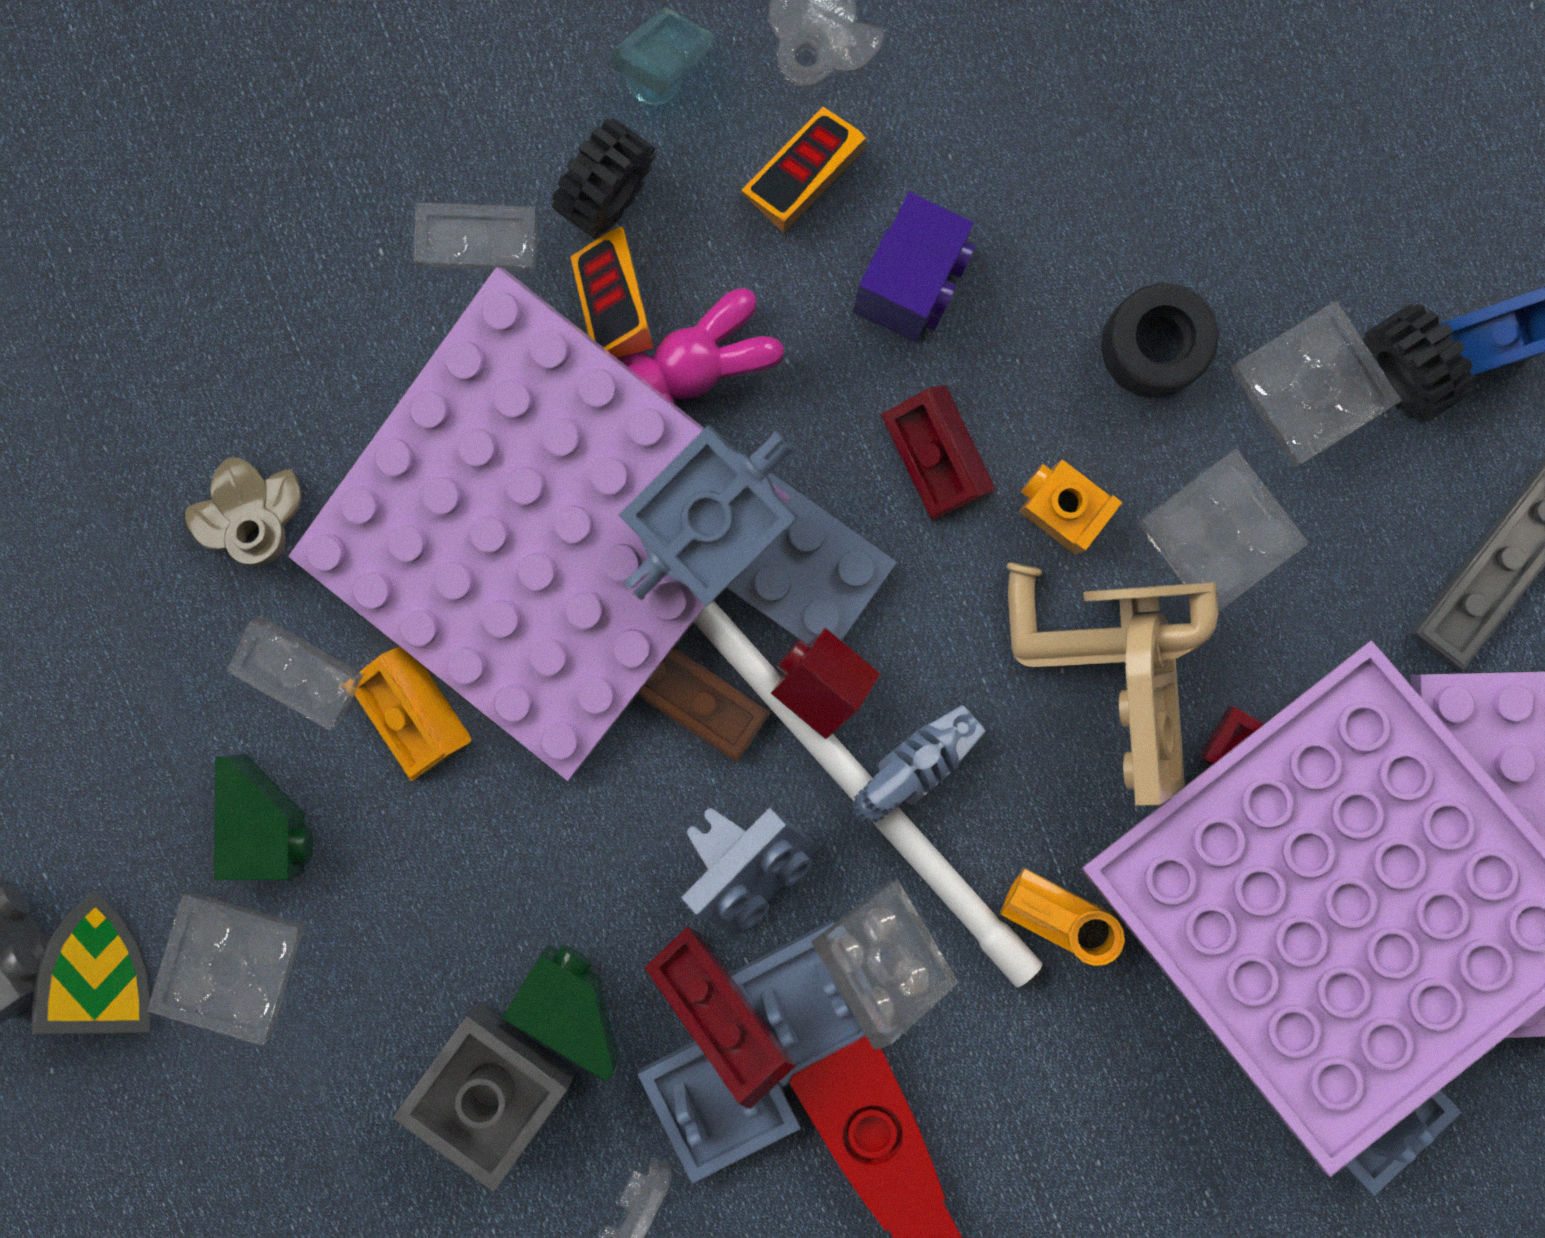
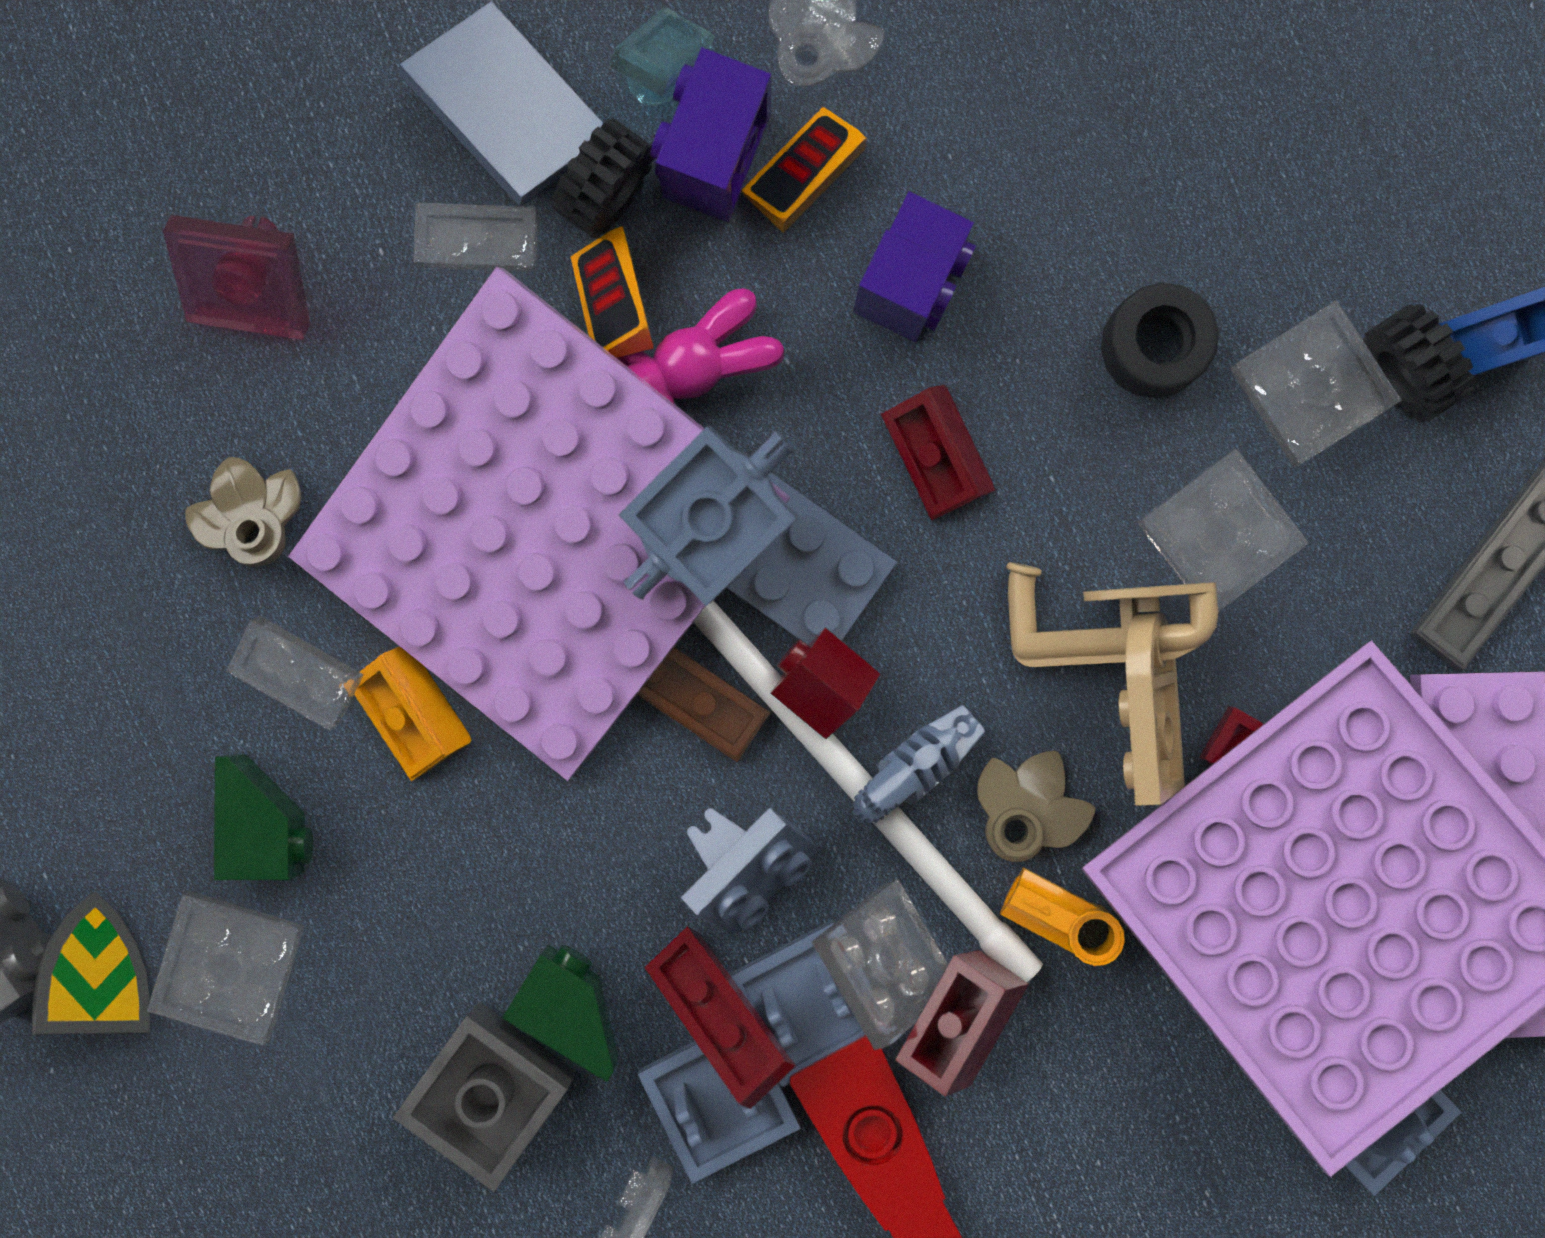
light orange brick [1019,459,1123,555] -> none
none -> clear pink tile [163,215,310,340]
none -> tile [400,1,603,207]
none -> dark purple brick [650,47,771,223]
none -> dark red brick [895,950,1029,1097]
none -> dark tan plate [977,750,1096,862]

